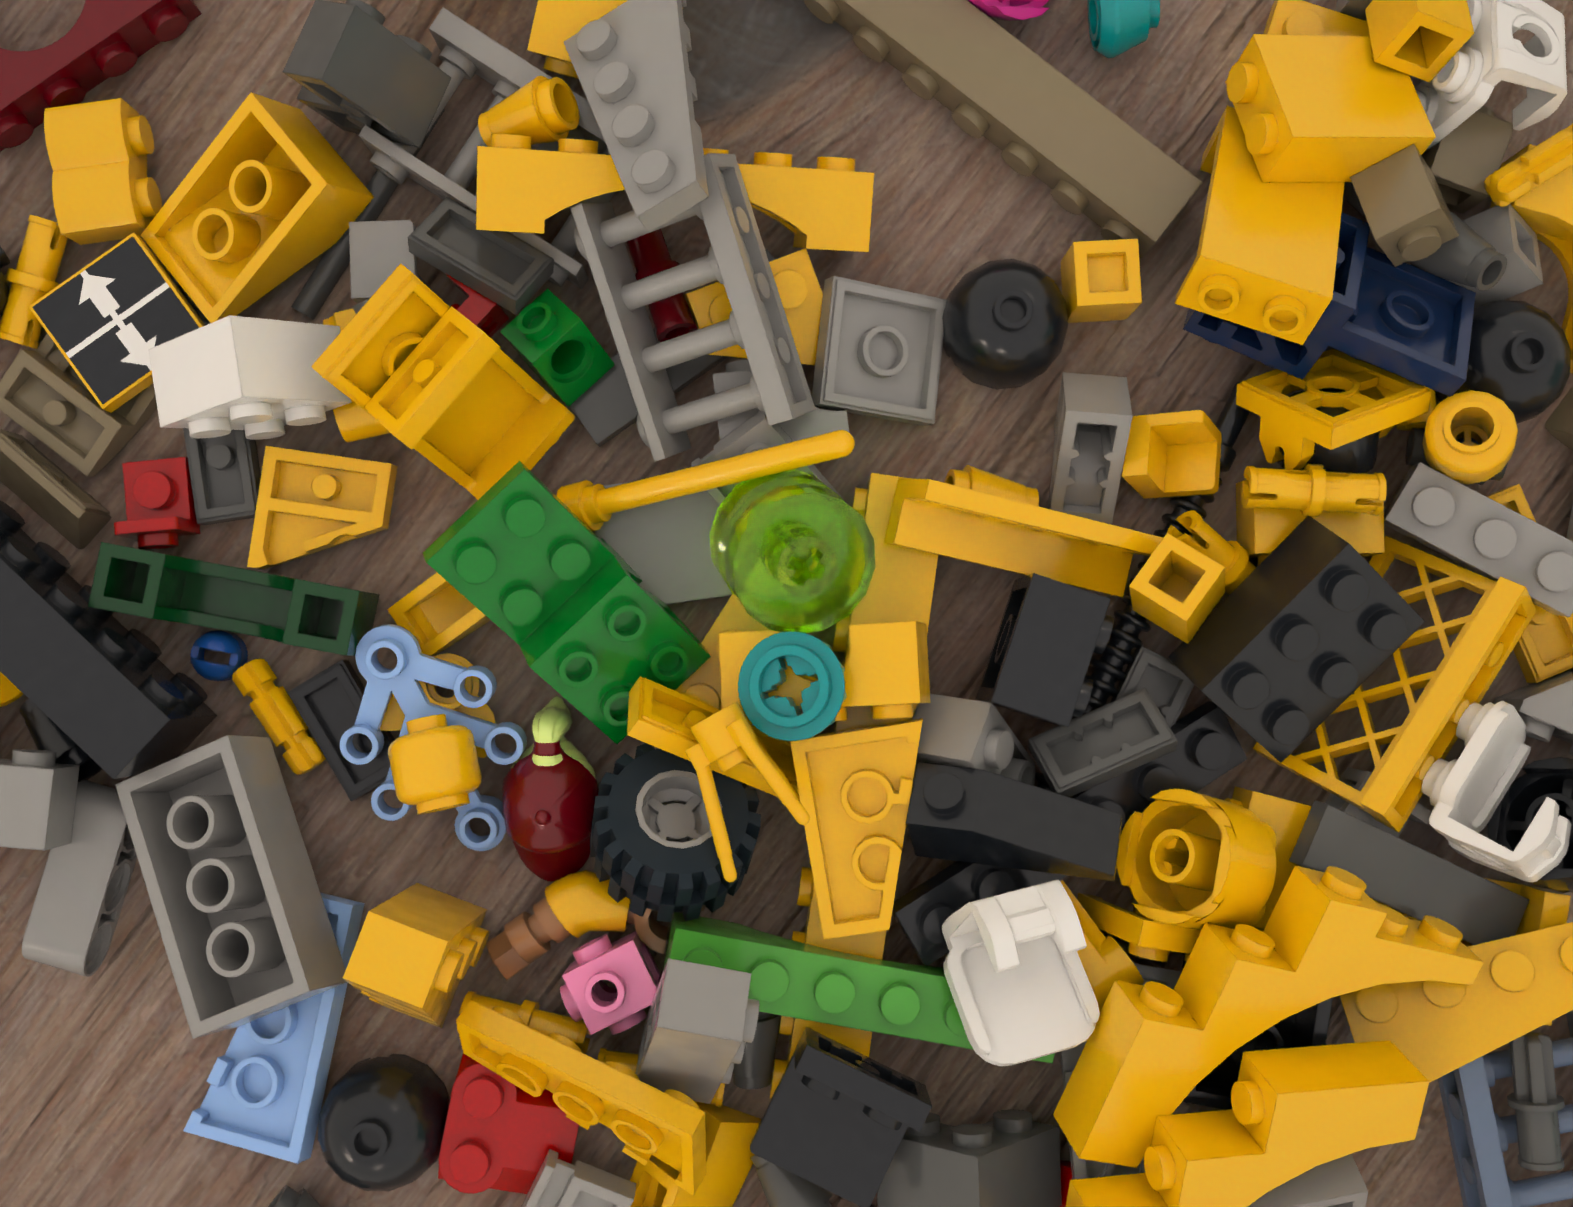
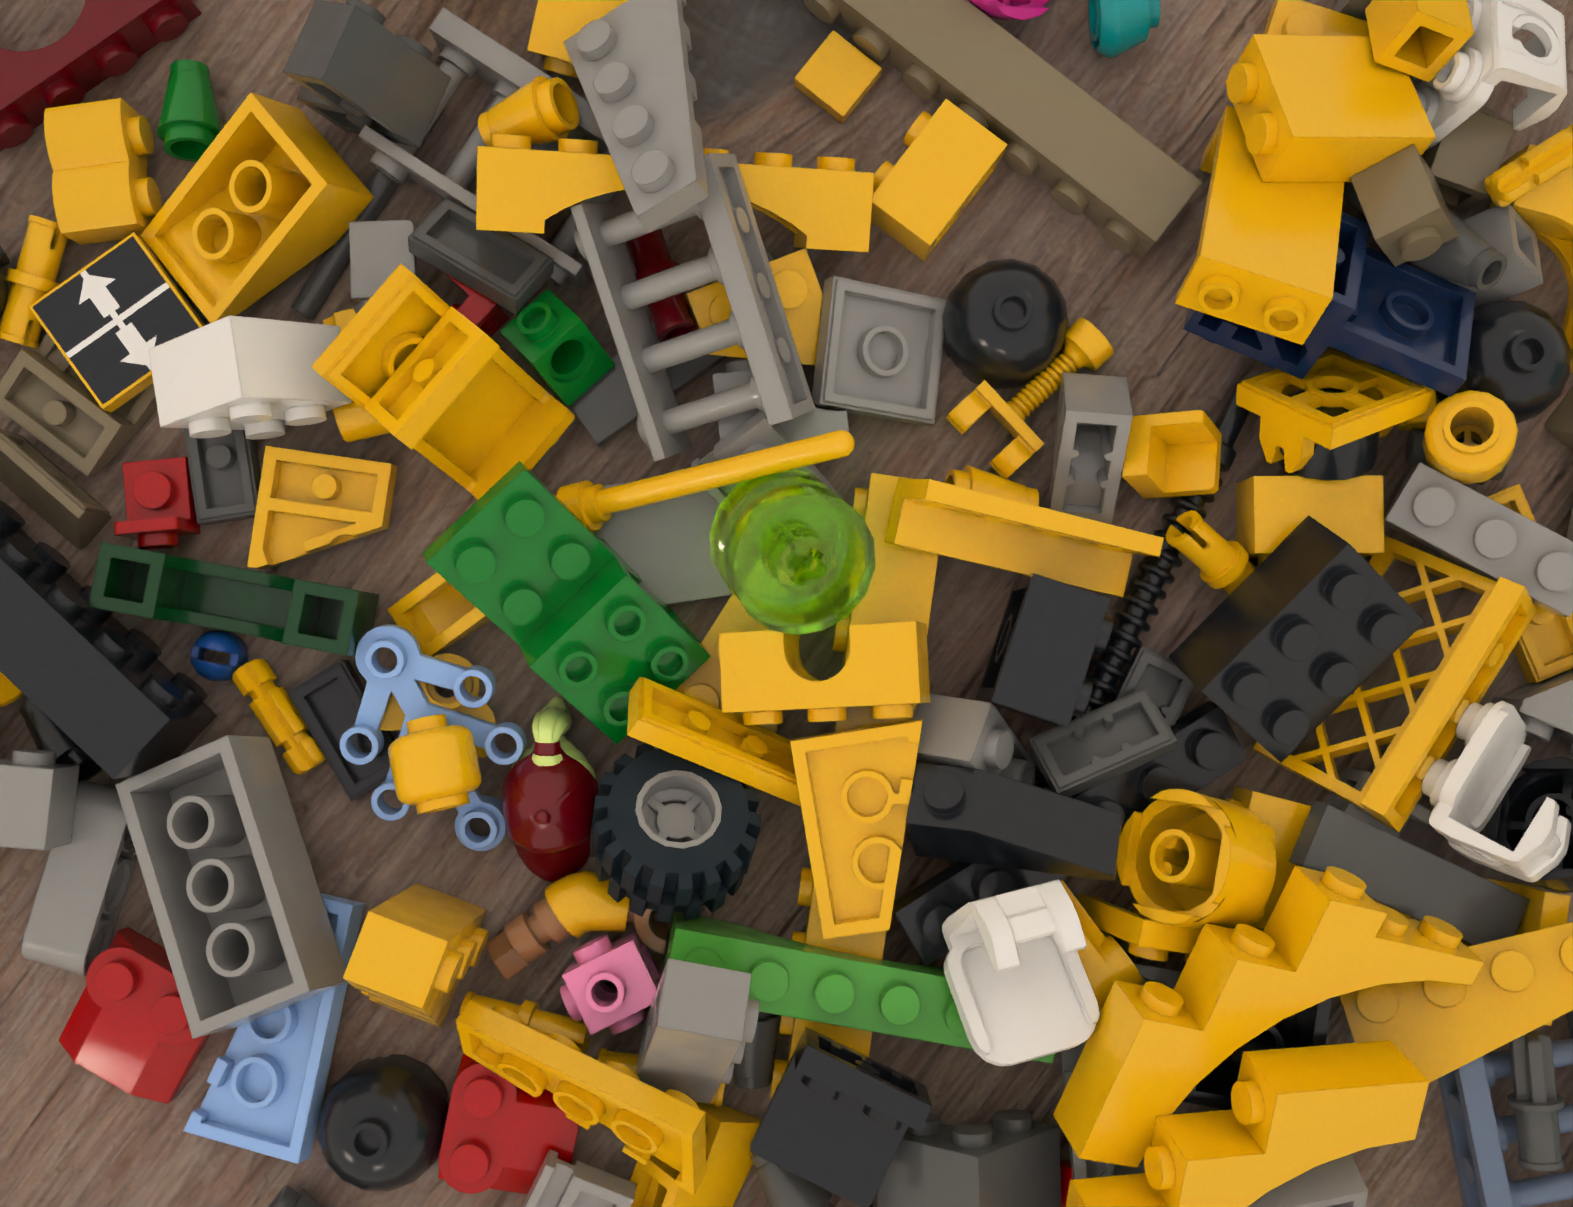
yellow plant [685,702,810,883] -> none
teal gear [738,631,847,741] -> none
yellow panel [1061,239,1142,323] -> none
yellow brick [1129,533,1225,644] -> none
yellow pin [1241,464,1387,517] -> none
none -> red slope [58,927,211,1104]
none -> green cone [157,59,222,162]
none -> yellow tile [794,30,882,124]
none -> yellow brick [871,99,1008,262]
none -> yellow bar [946,317,1114,479]

